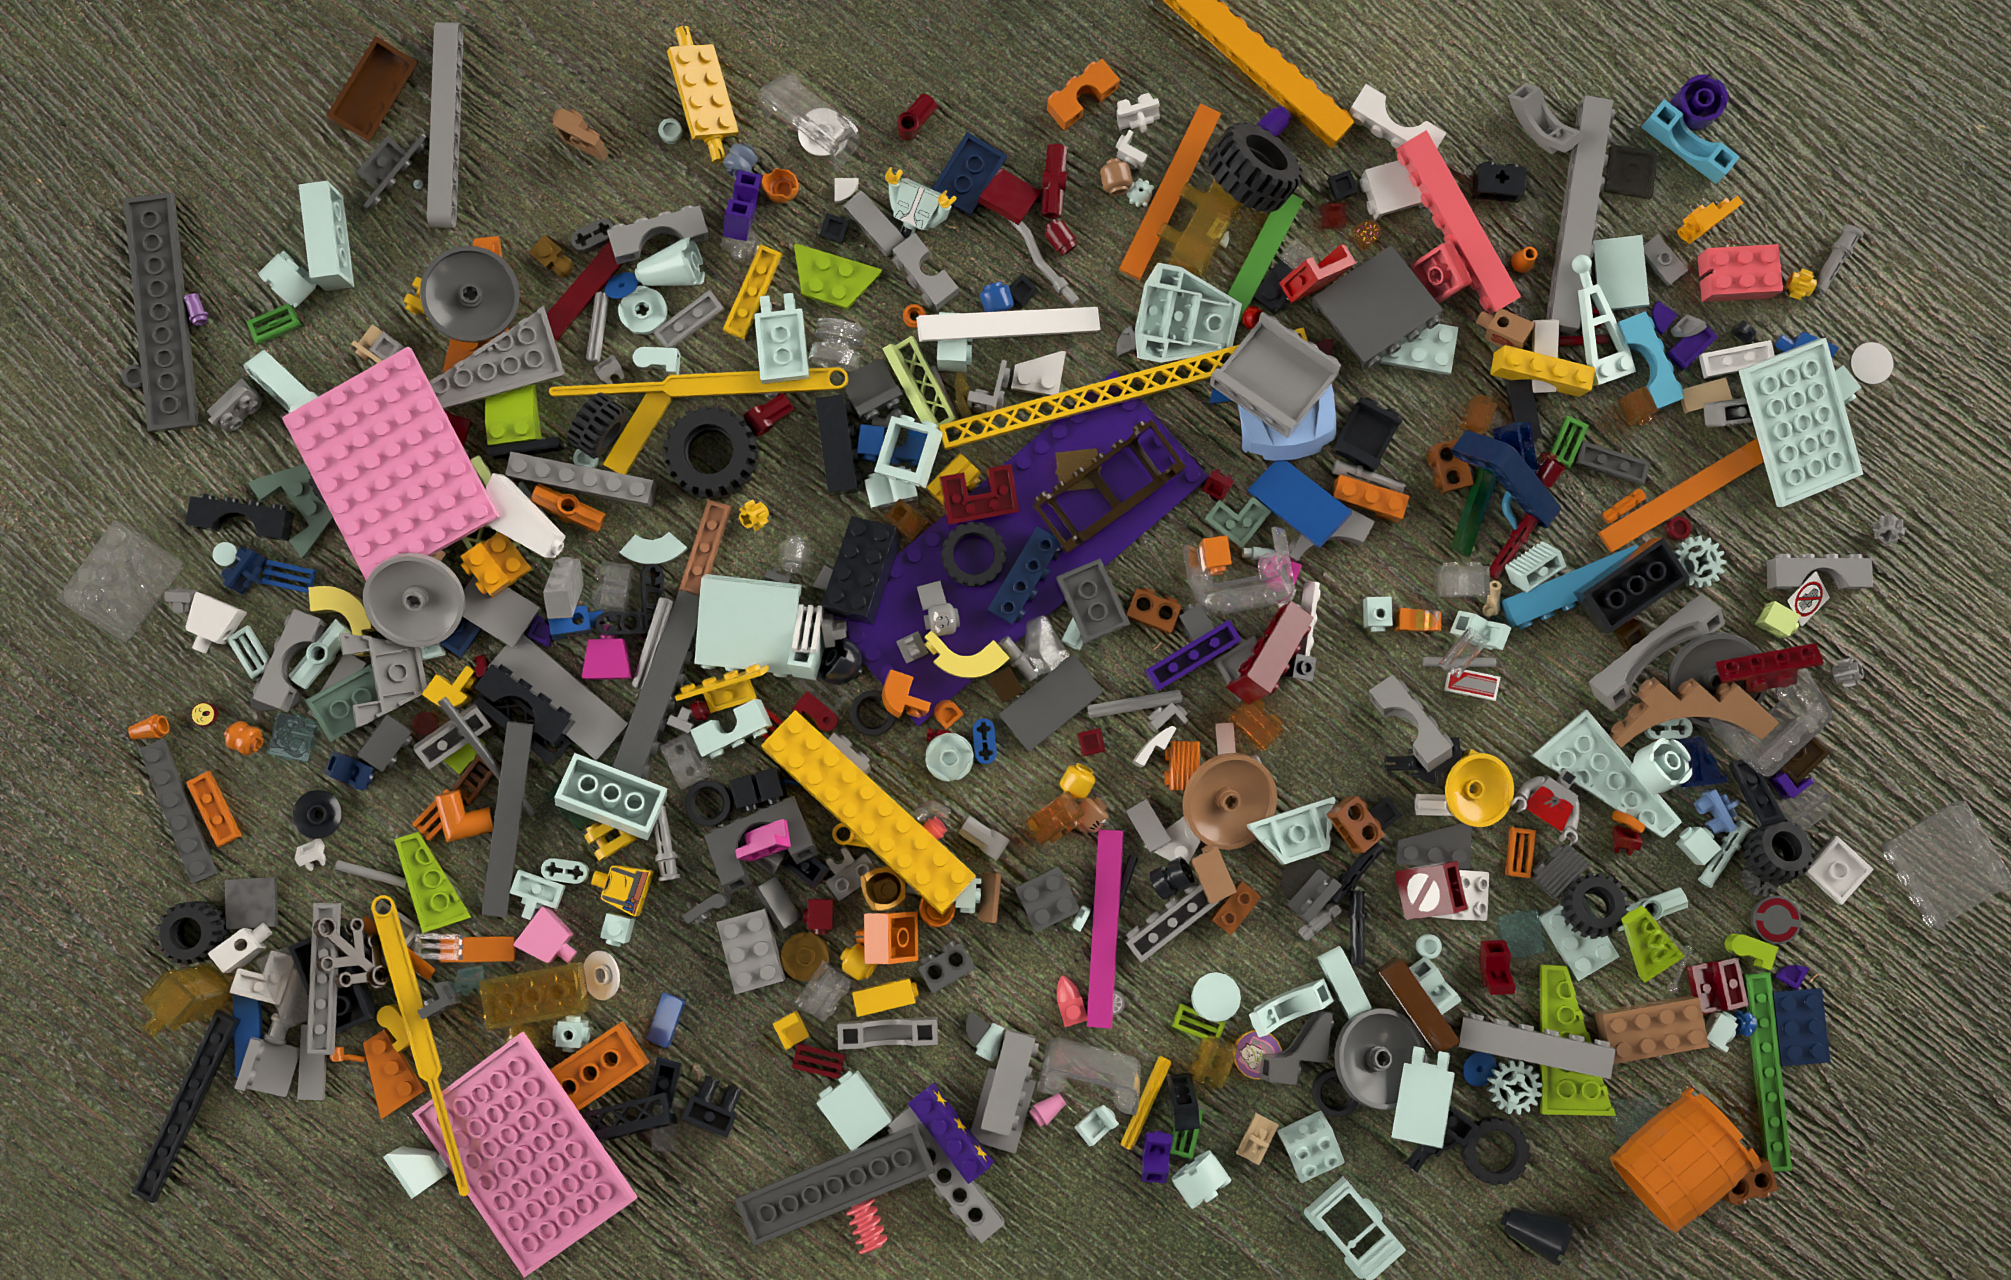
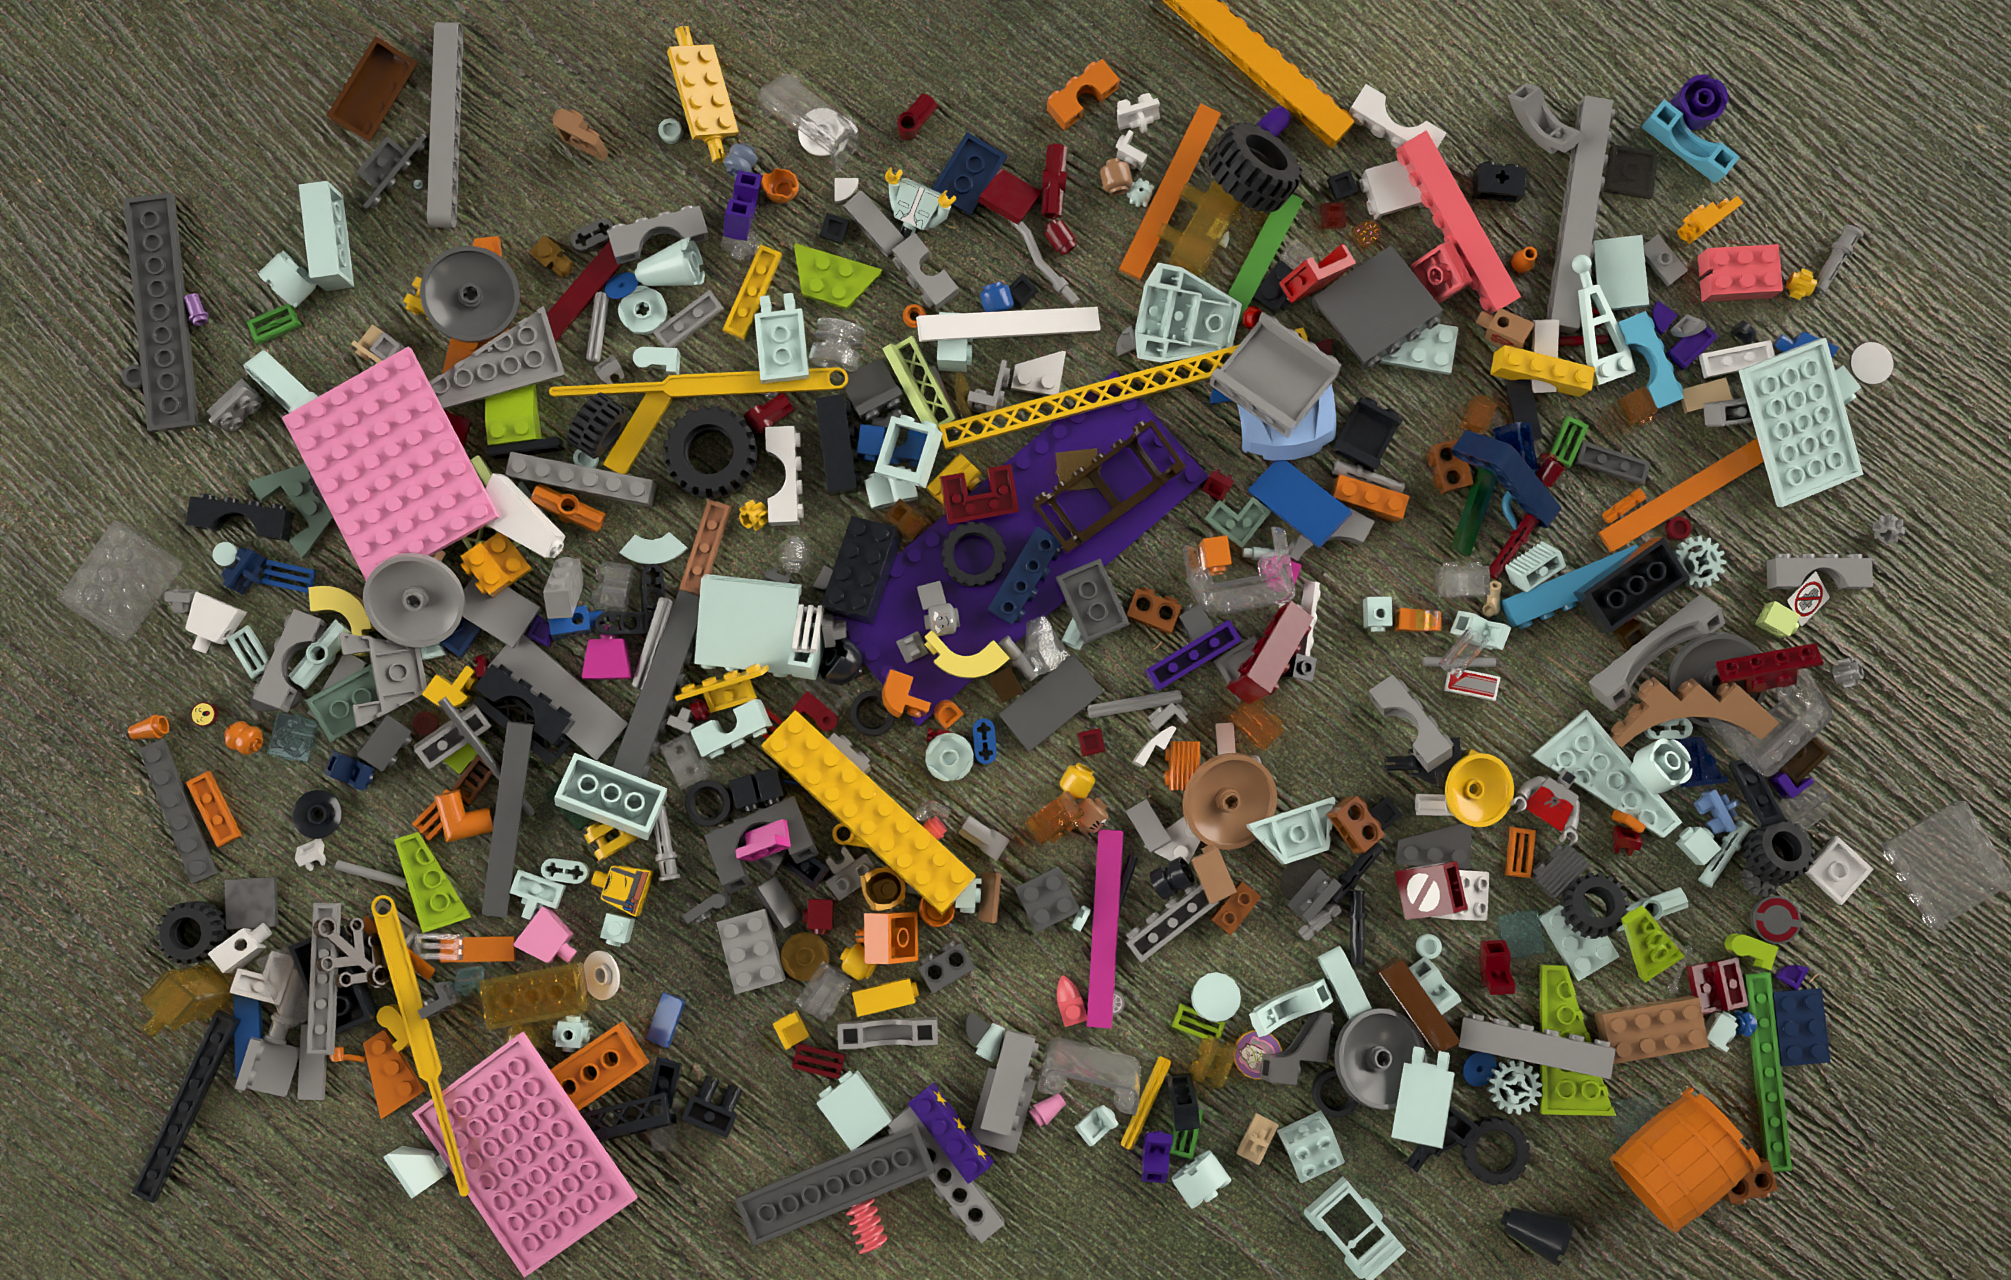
none -> white arch [765,426,804,526]

